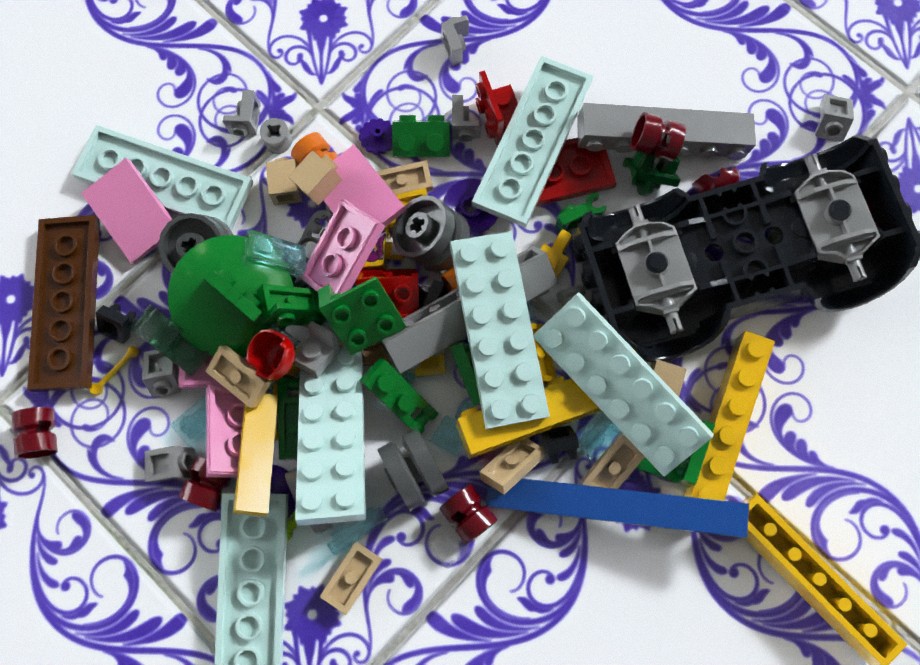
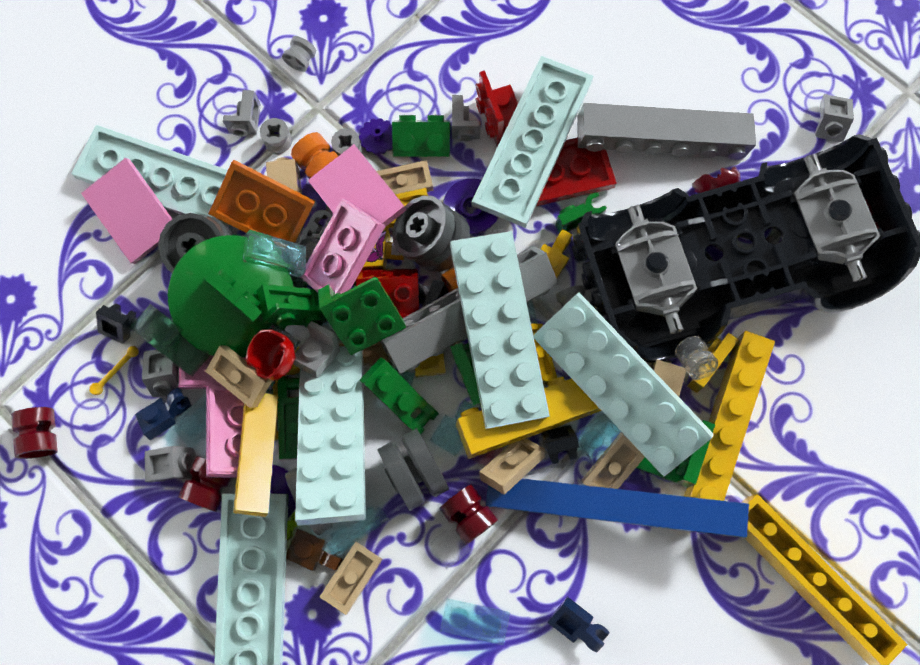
reddish brown plate [27,215,100,392] -> none
tan brick [288,150,342,206] -> none
light grey bracket [441,15,469,66] -> none
dark green hips [622,152,681,196] -> none
dark red wheel [630,112,686,162] -> none
none -> dark blue plate [135,388,192,440]
none -> orange plate [208,160,315,254]
none -> light grey wheel [282,36,317,72]
none -> reddish brown plate [286,528,344,571]
none -> light grey wheel [331,128,362,156]
none -> clear light blue plate [440,598,510,645]
none -> dark blue plate [547,596,610,653]
none -> clear wheel [675,336,718,380]
none -> yellow plate [687,333,739,393]

